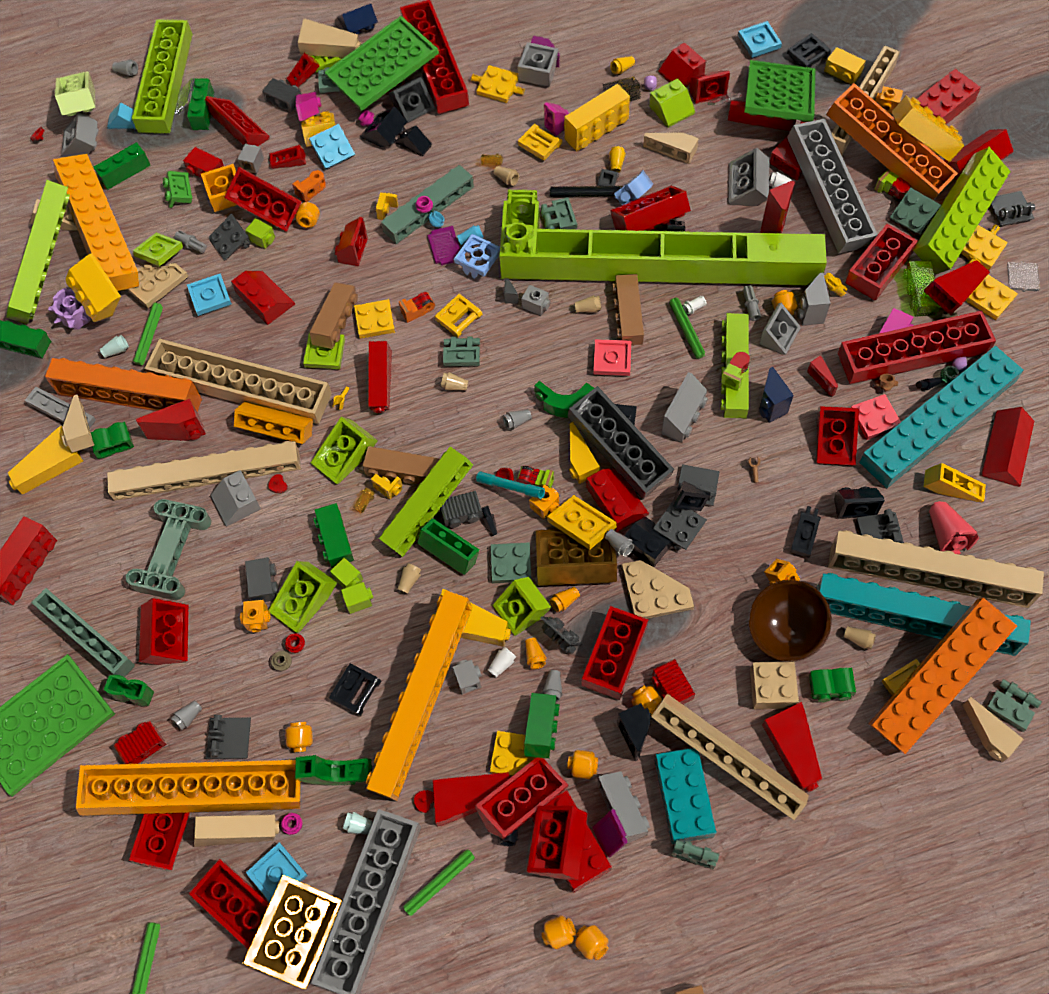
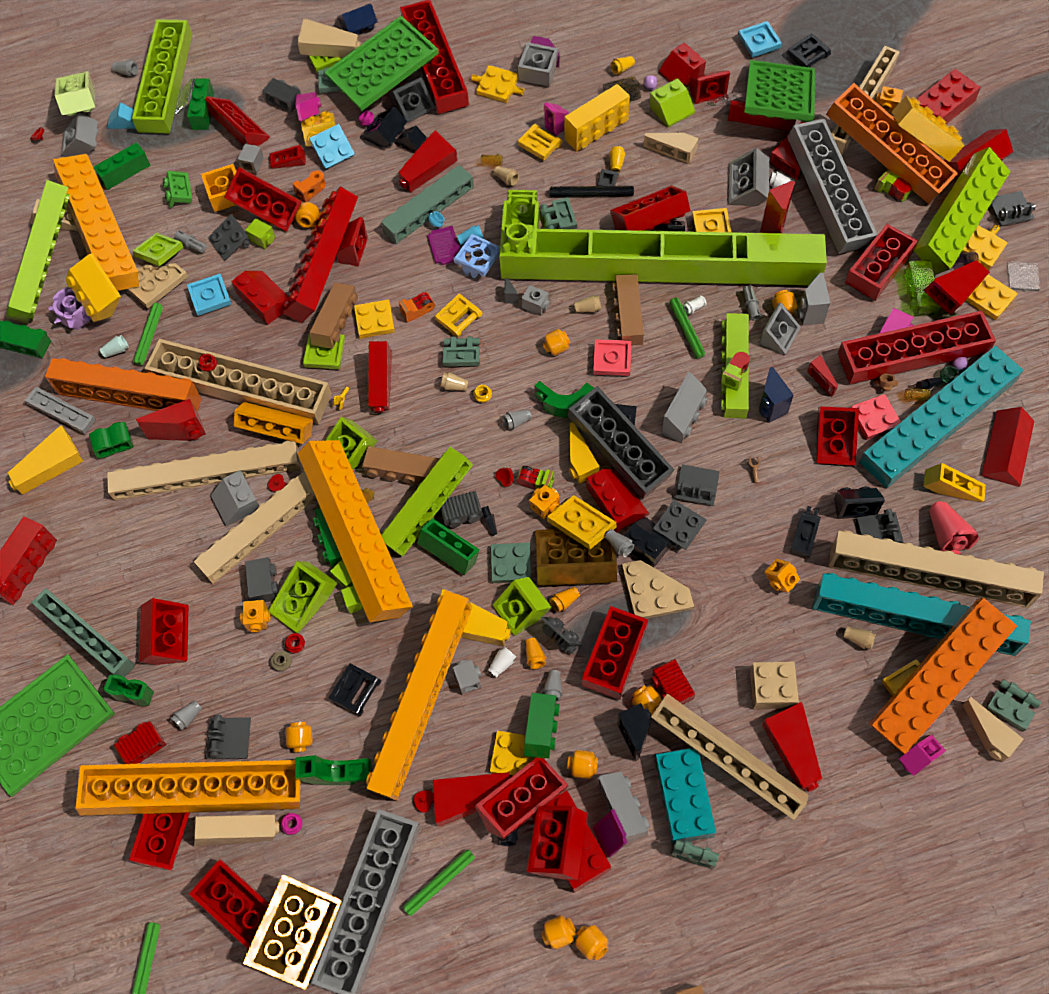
tan slope [61,394,94,453] -> none
sand green beam [126,499,212,600] -> none
red brick [183,147,224,180] -> none
medium azure plate [246,842,308,902] -> none
red slope [286,53,320,87] -> none
light aqua cone [343,812,373,835] -> none
yellow bracket [371,474,403,500] -> none
yellow bracket [376,192,398,220] -> none
tan cone [397,563,421,594] -> none
dark pink plate [416,196,433,213] -> none
teal piece [476,471,545,499] -> none
light blue brick [614,170,653,205] -> none
black slope [673,481,710,511] -> none
reddish brown piece [749,580,832,662] -> none
green brick [809,668,856,702] -> none
yellow brick [824,47,865,85] -> none
yellow axle [824,273,847,297] -> none
sand green plate [890,188,941,236] -> none
none -> tan brick [194,470,316,584]
none -> red plate [198,354,217,372]
none -> red brick [283,186,358,323]
none -> light orange brick [297,440,413,622]
none -> red slope [398,130,458,193]
none -> yellow plate [474,385,492,403]
none -> light orange head [543,329,571,356]
none -> yellow plate [692,208,732,233]
none -> dark pink slope [899,734,946,776]
none -> clear yellow pin [904,387,930,402]
none -> pin [955,251,979,264]

